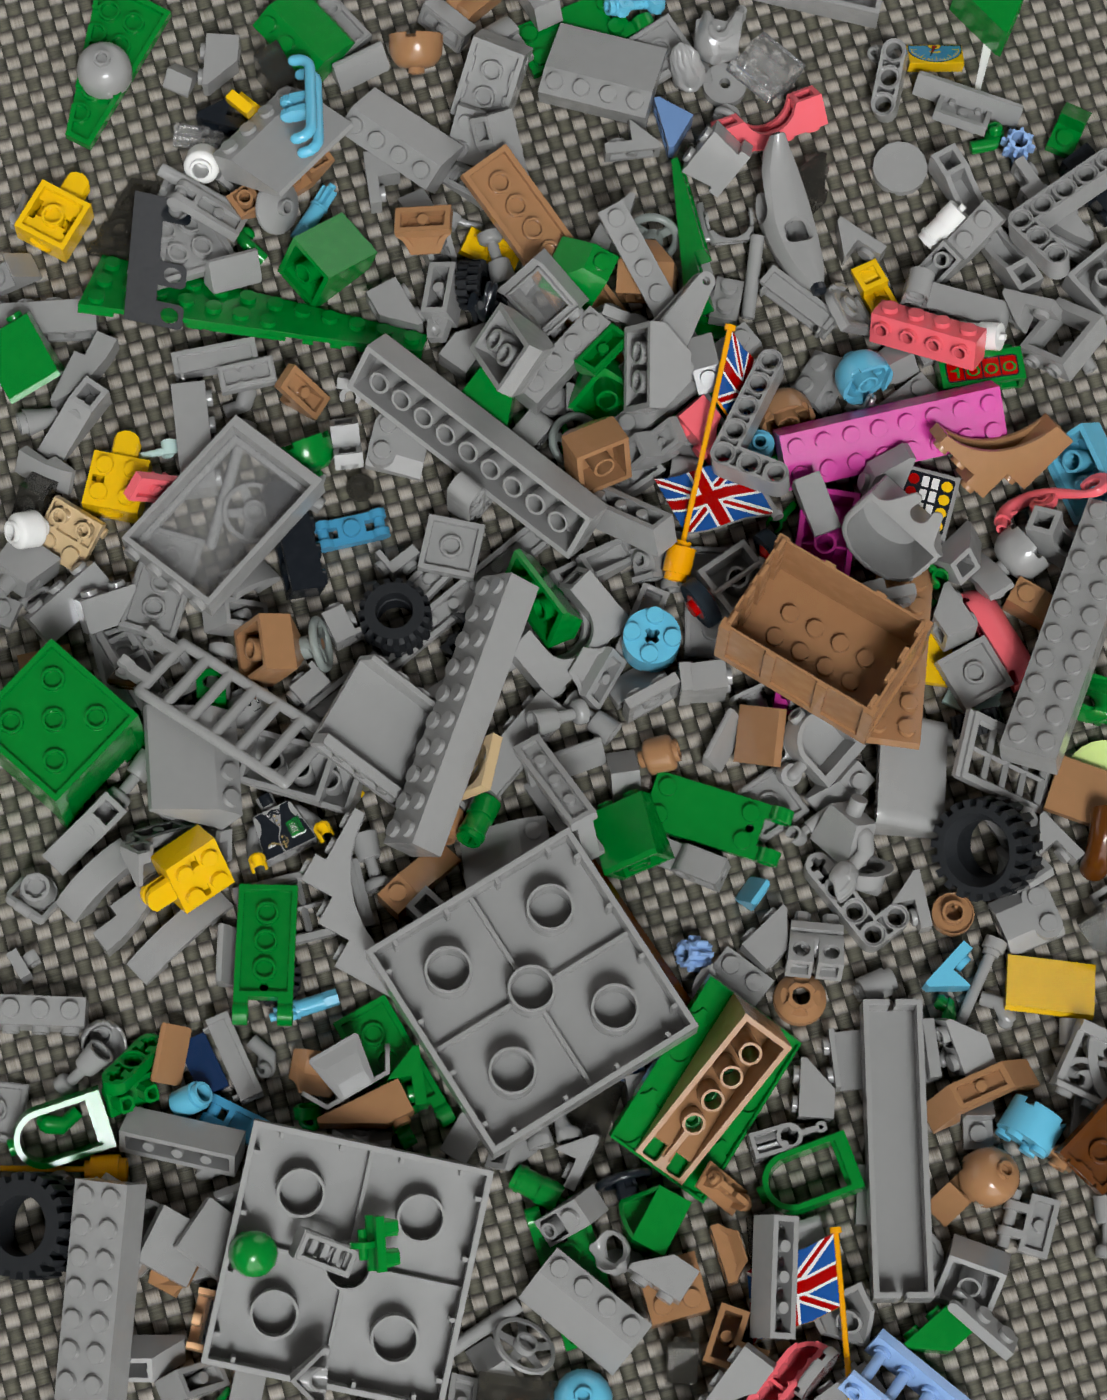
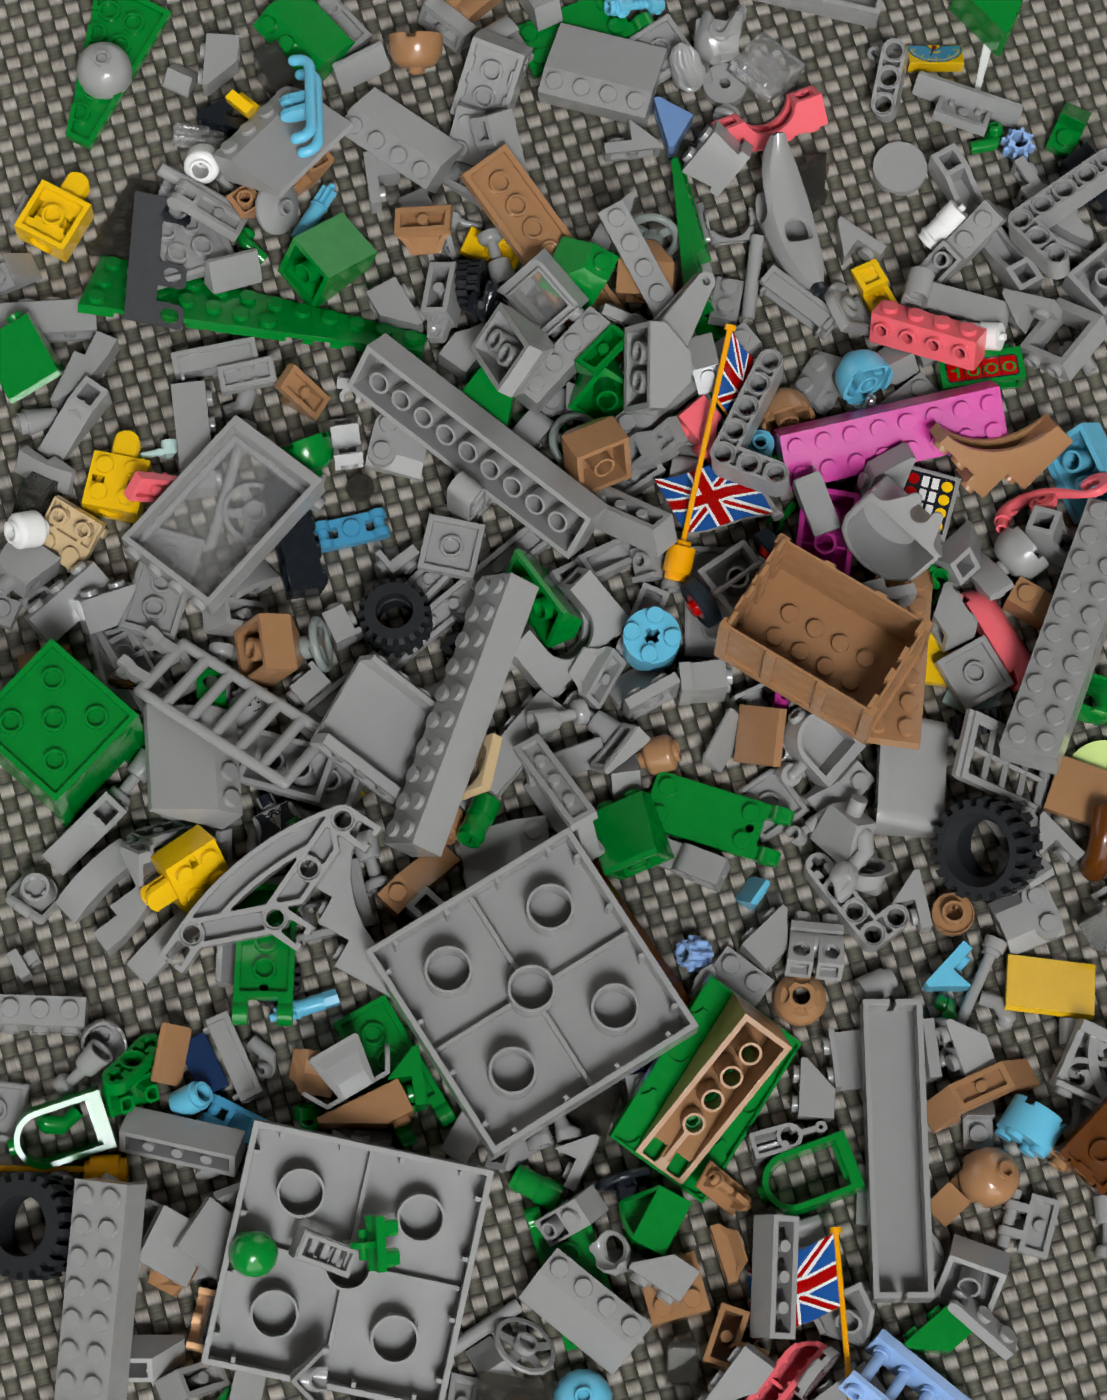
none -> light grey piece [158,805,383,974]
none -> light grey slope [589,722,651,775]

